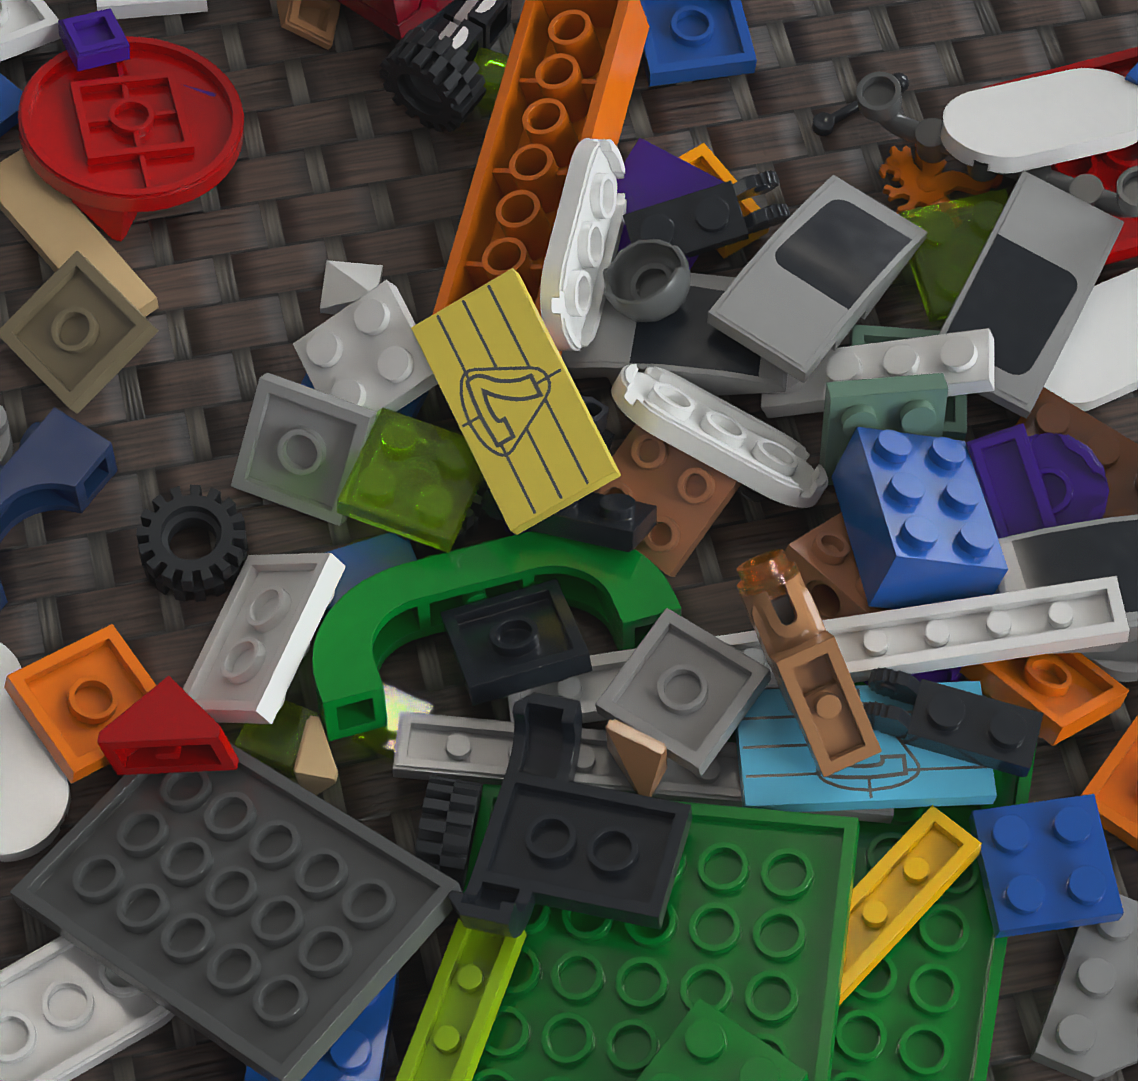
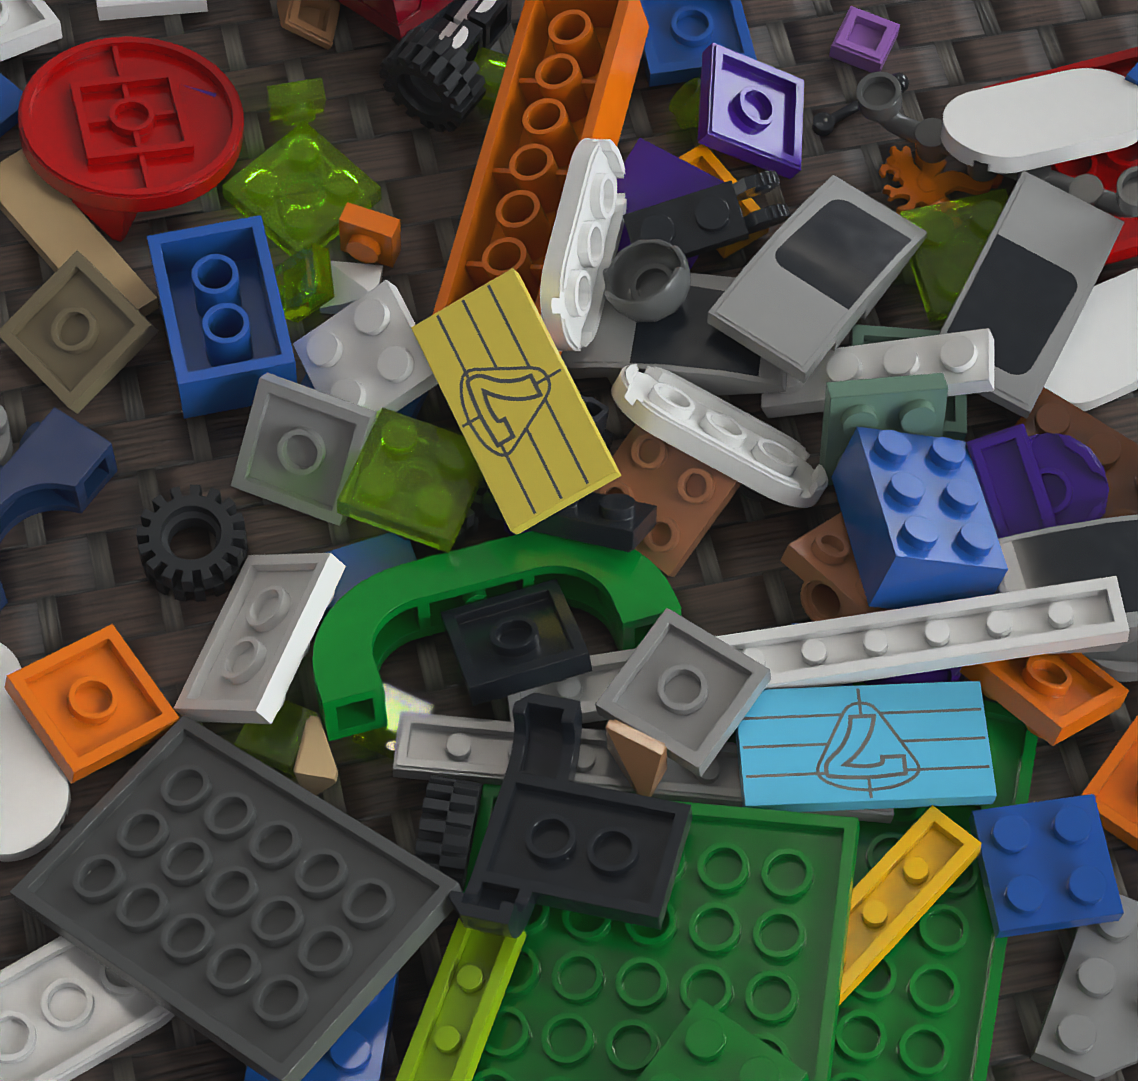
dark purple tile [58,8,130,72] -> none
red slope [97,676,239,775] -> none
medium nougat plate [737,549,882,777] -> none
black hinge [863,667,1044,778] -> none
none -> blue brick [147,215,297,419]
none -> clear neon green plate [222,121,382,266]
none -> clear neon green plate [266,77,326,126]
none -> clear neon green plate [275,242,335,323]
none -> orange plate [339,202,401,268]
none -> clear neon green plate [669,77,701,129]
none -> dark purple tile [697,42,804,179]
none -> medium lavender tile [829,6,900,73]

